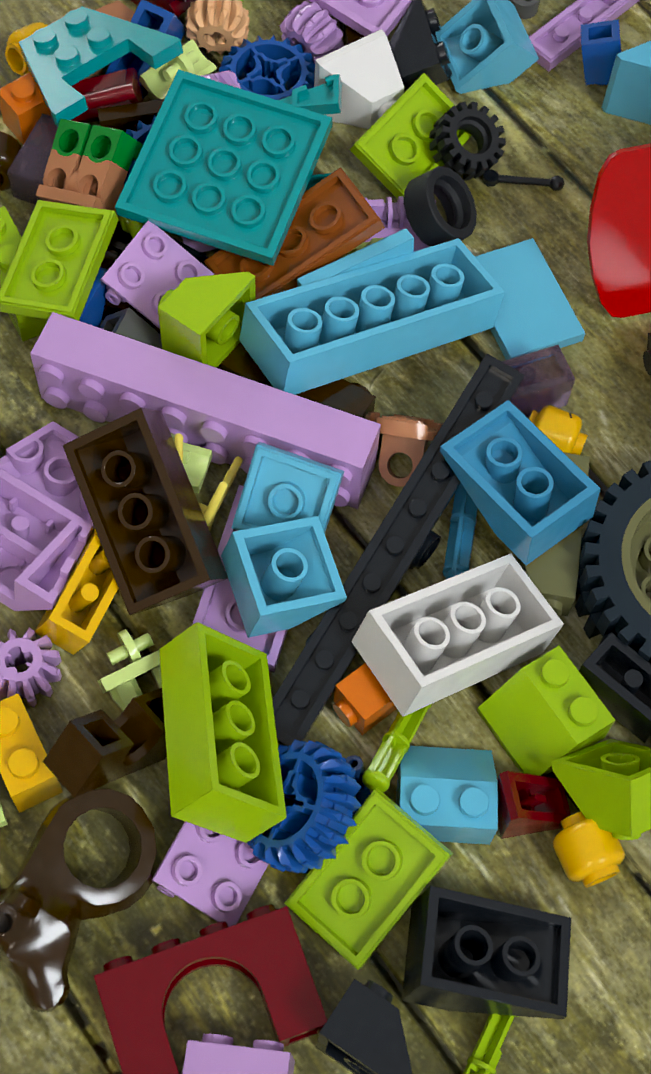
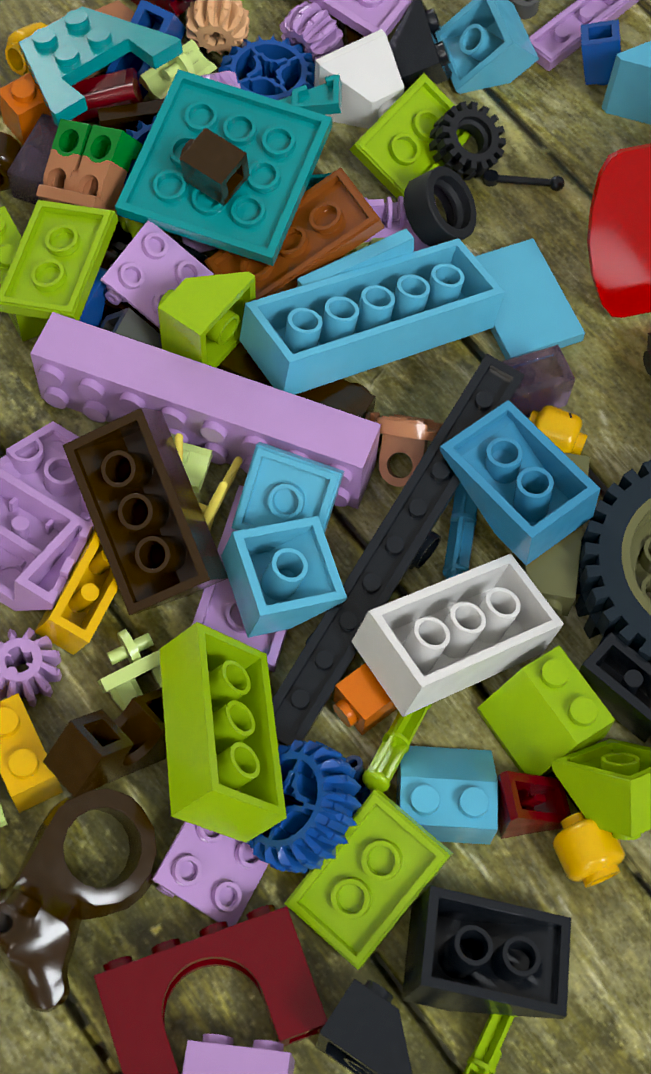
none -> dark brown brick [179,127,250,206]

